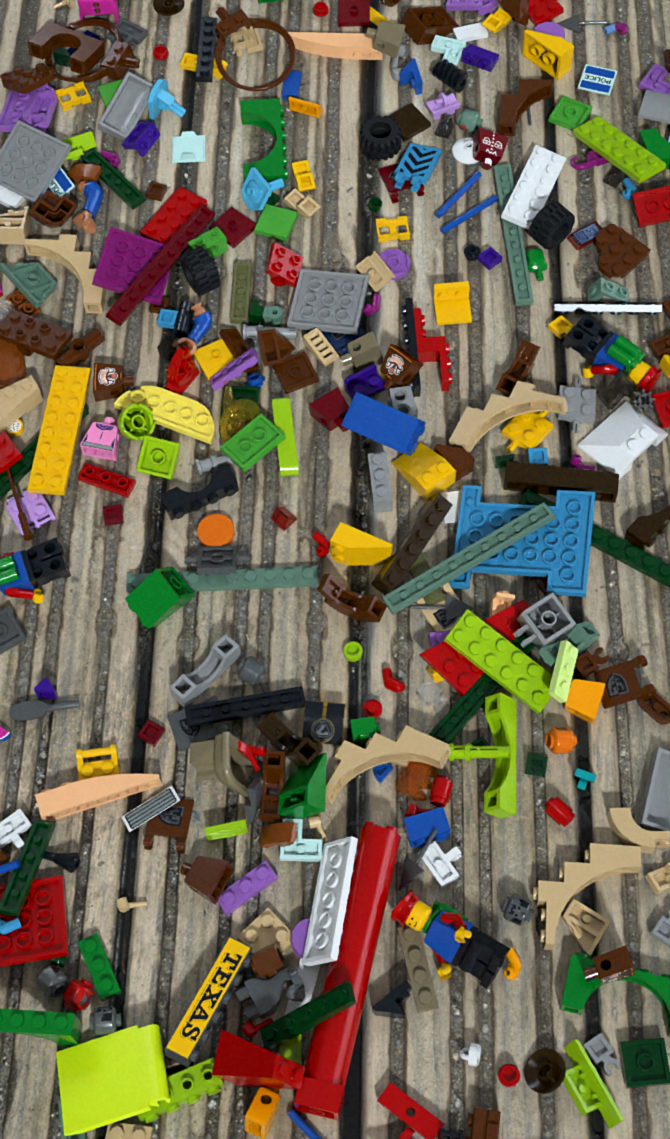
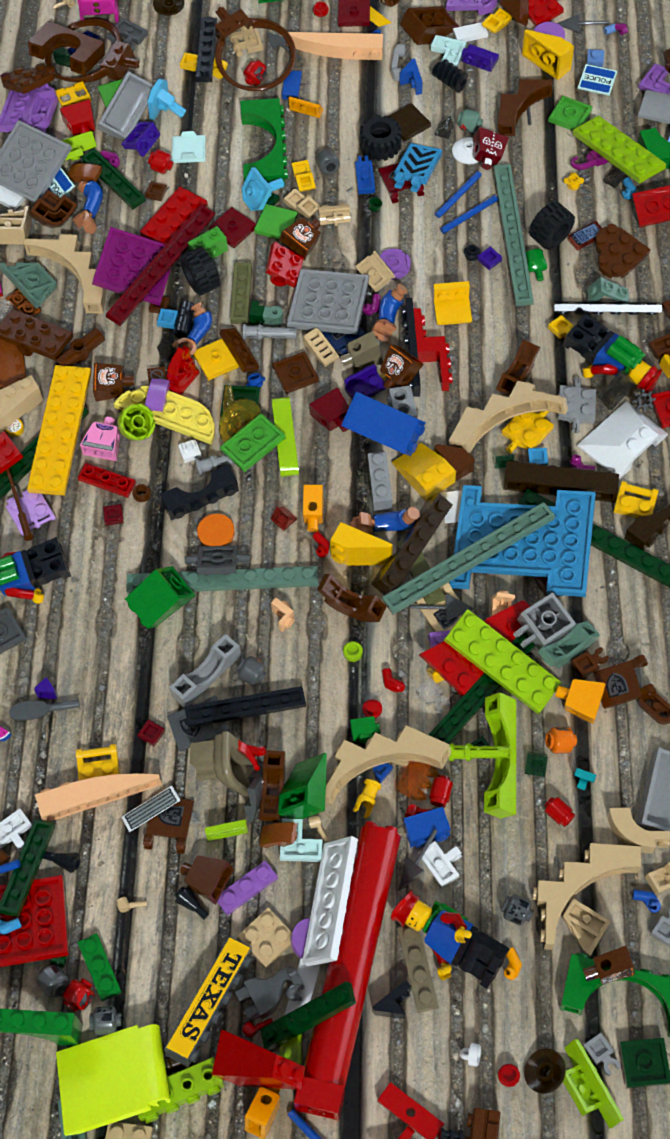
lime slope [136,435,180,480] -> none
red plate [153,45,169,61] -> none
medium lavender plate [210,347,259,391] -> none
reddish brown brick [250,942,286,977] -> none
reddish brown slope [257,328,295,367] -> none
dark brown arch [257,712,321,767] -> none
black slope [302,700,346,745] -> none
dark tan torso [366,21,405,58] -> none
yellow piece [376,216,410,243] -> none
lavender hips [426,92,460,120] -> none
white plate [501,145,566,230] -> none
yellowish green plate [548,640,578,703] -> none
none -> red torso [60,99,95,136]
none -> reddish brown plate [132,484,151,502]
none -> medium lavender slope [145,378,170,412]
none -> reddish brown tile [147,366,167,386]
none -> red head [148,149,174,174]
none -> black cone [174,886,210,920]
none -> white tile [178,439,202,463]
none -> red head [243,60,267,86]
none -> dark grey piece [266,32,302,61]
none -> light nougat bracket [271,598,295,632]
none -> reddish brown torso [279,218,320,261]
none -> light orange torso [303,485,324,532]
none -> dark grey head [316,149,340,175]
none -> tan hips [319,203,351,226]
none -> piece [350,507,420,535]
none -> yellow piece [353,779,382,819]
none -> blue hinge [355,155,375,195]
none -> piece [371,284,408,344]
none -> yellow plate [564,172,584,190]
none -> medium blue plate [587,49,604,67]
none -> yellow plate [614,481,659,518]
none -> blue arm [632,889,661,913]

